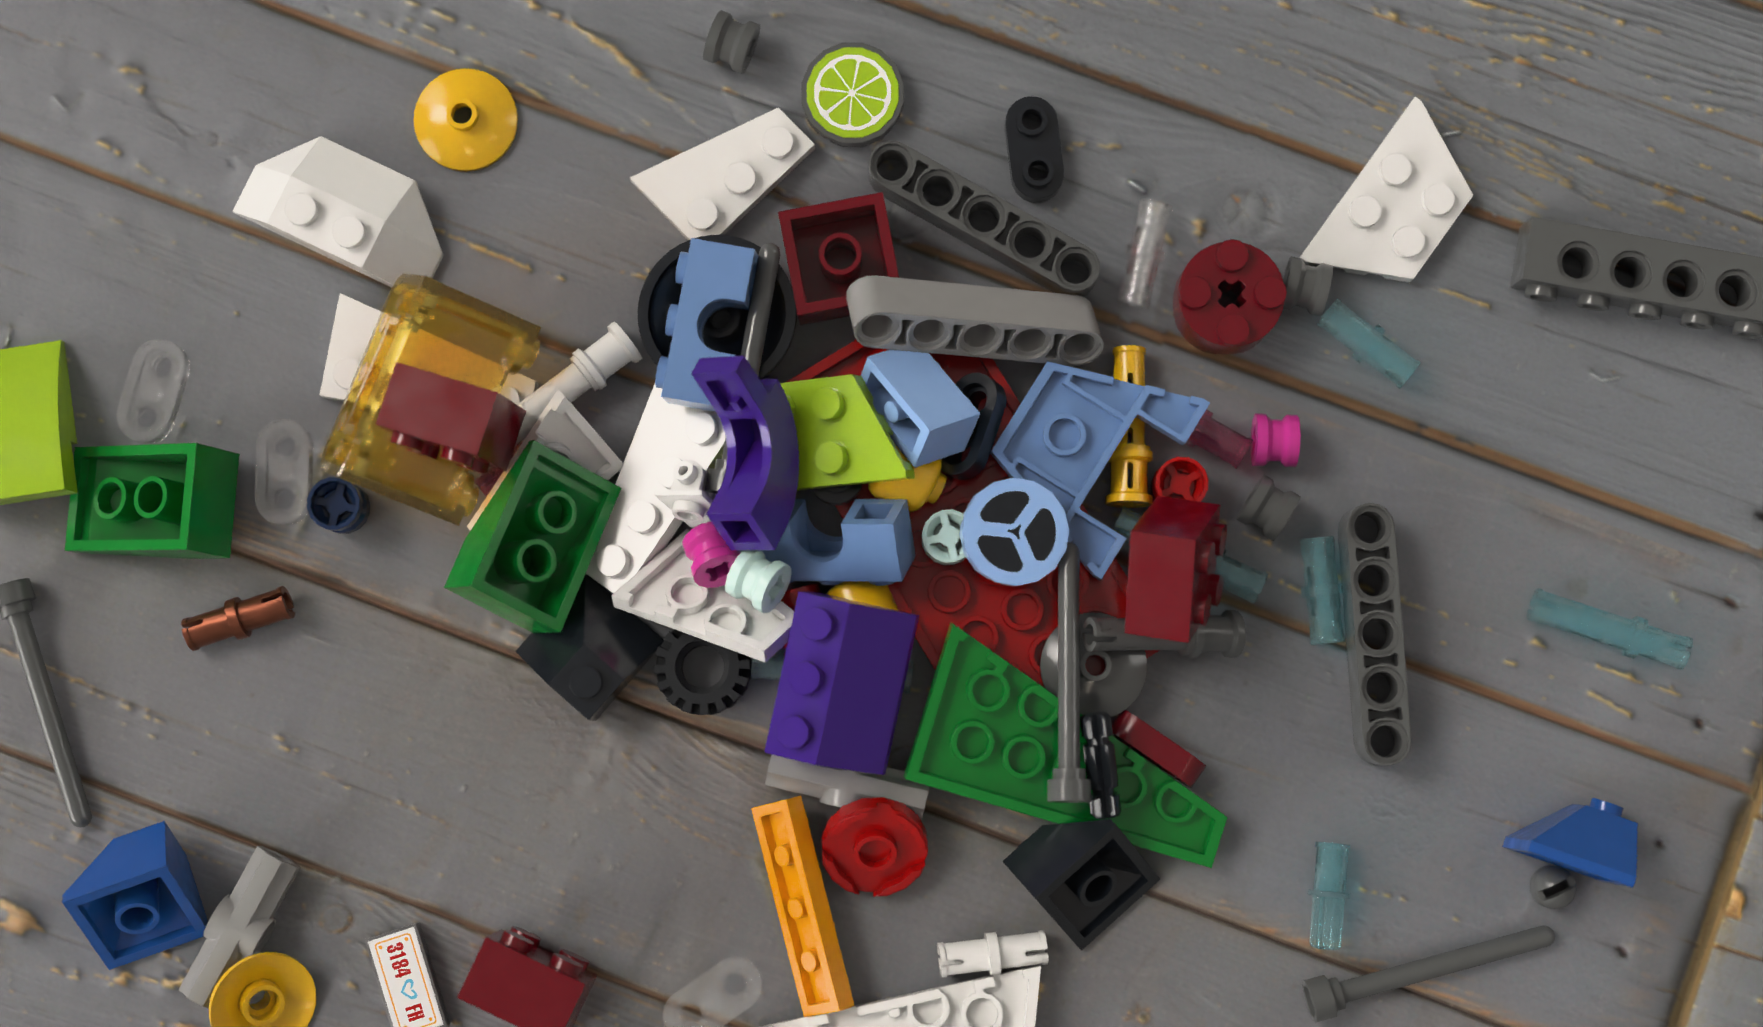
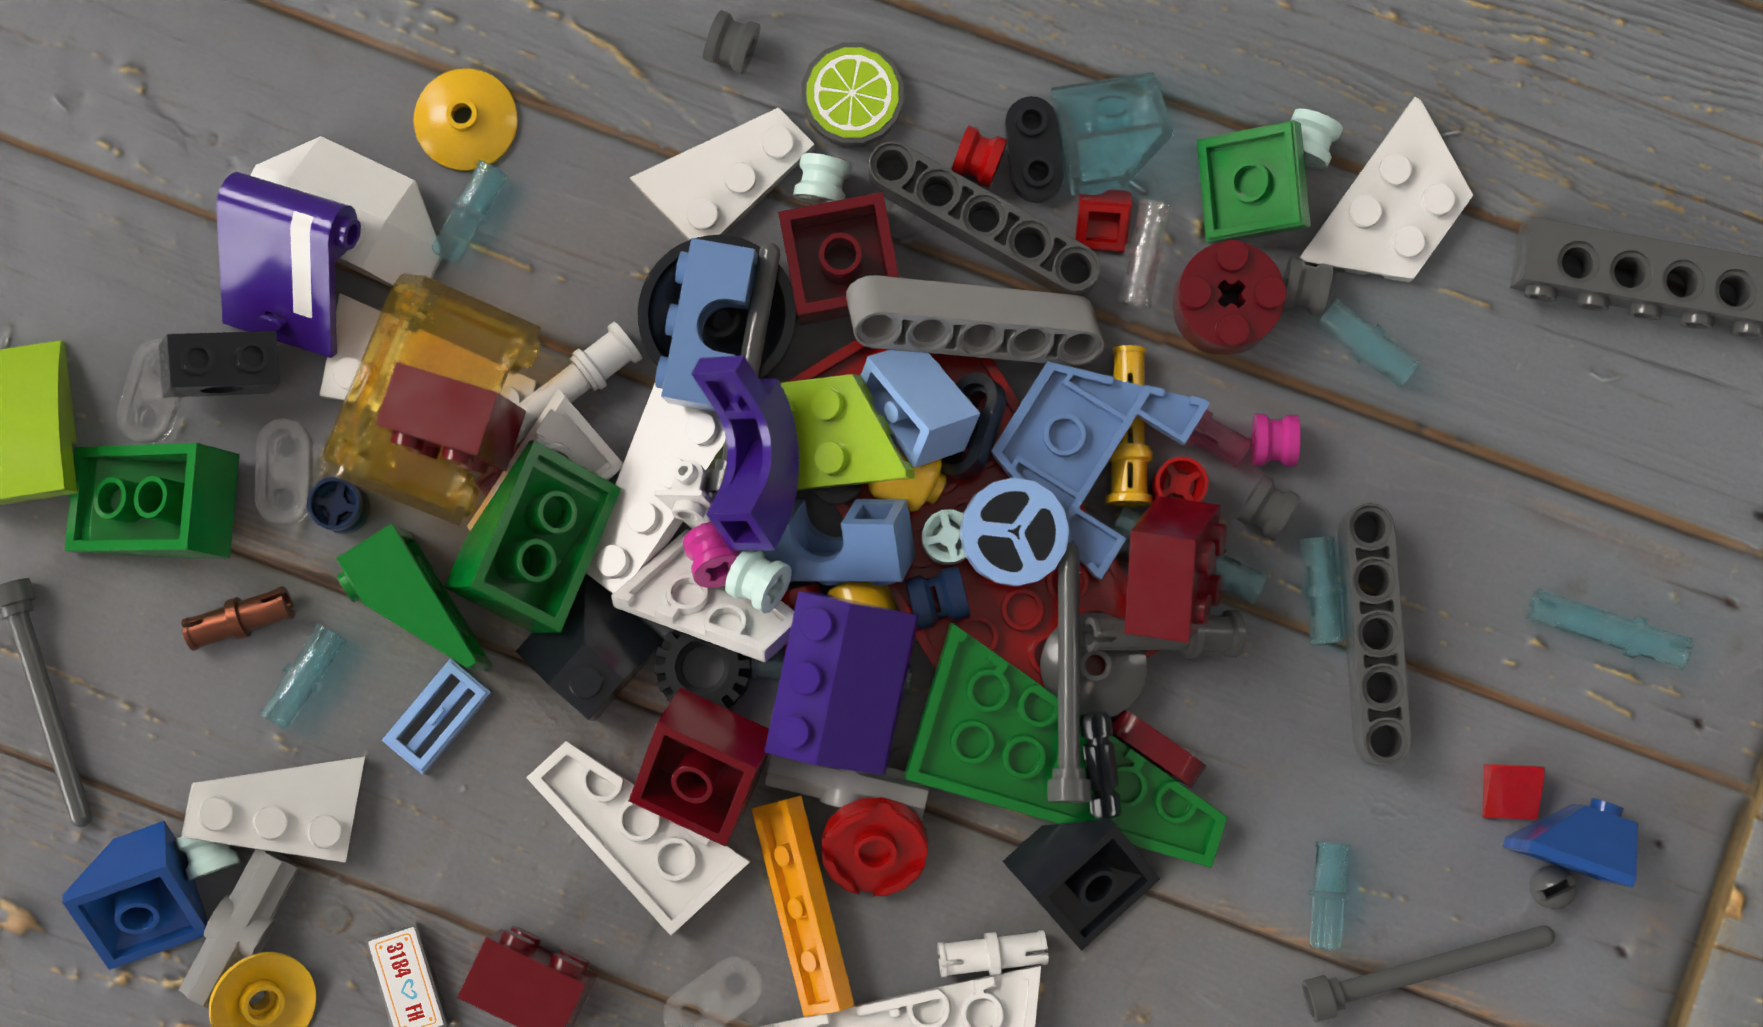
none -> black brick [159,331,280,398]
none -> light aqua wheel [175,837,241,880]
none -> white wing [181,757,365,863]
none -> dark purple door [216,172,361,358]
none -> clear light blue pin [259,623,347,731]
none -> green slope [336,523,493,671]
none -> light blue tile [382,658,494,774]
none -> clear light blue axle [432,160,508,264]
none -> white wing [526,741,751,935]
none -> dark red brick [628,687,769,847]
none -> light aqua wheel [793,153,852,205]
none -> dark blue wheel [905,566,970,631]
none -> red wheel [951,125,1008,189]
none -> clear light blue slope [1051,72,1174,196]
none -> red slope [1075,187,1132,253]
none -> green tile [1197,120,1311,244]
none -> light aqua wheel [1290,108,1343,169]
none -> red slope [1482,764,1545,820]

